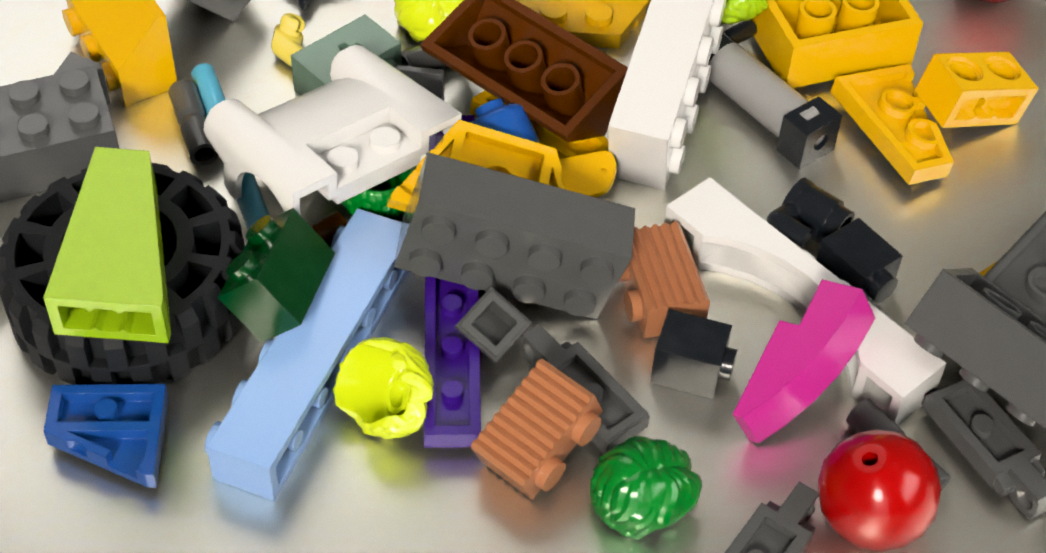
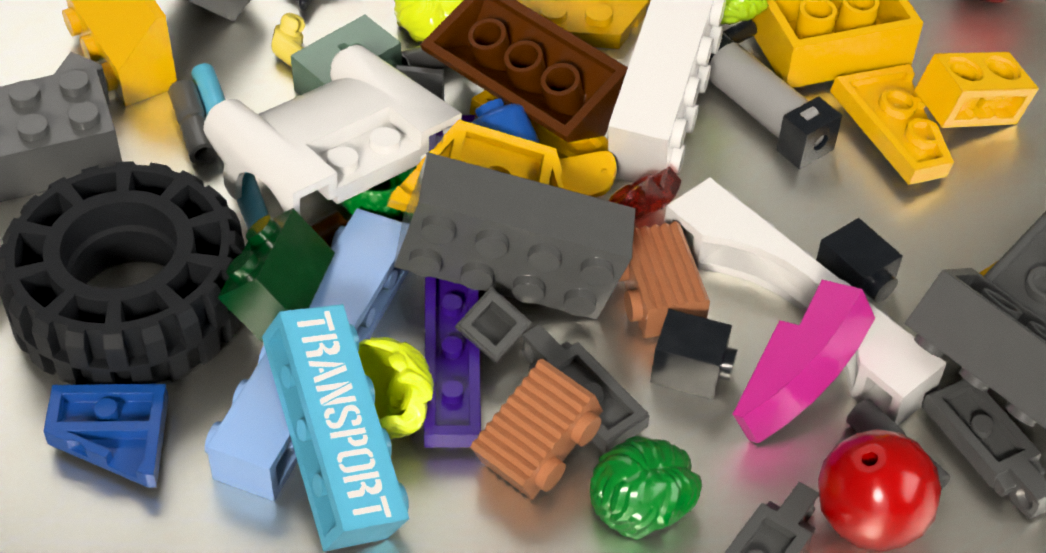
lime slope [43,147,171,343] -> none
black piece [767,178,855,247] -> none
none -> medium azure brick [262,304,409,552]
none -> clear red slope [608,166,681,225]

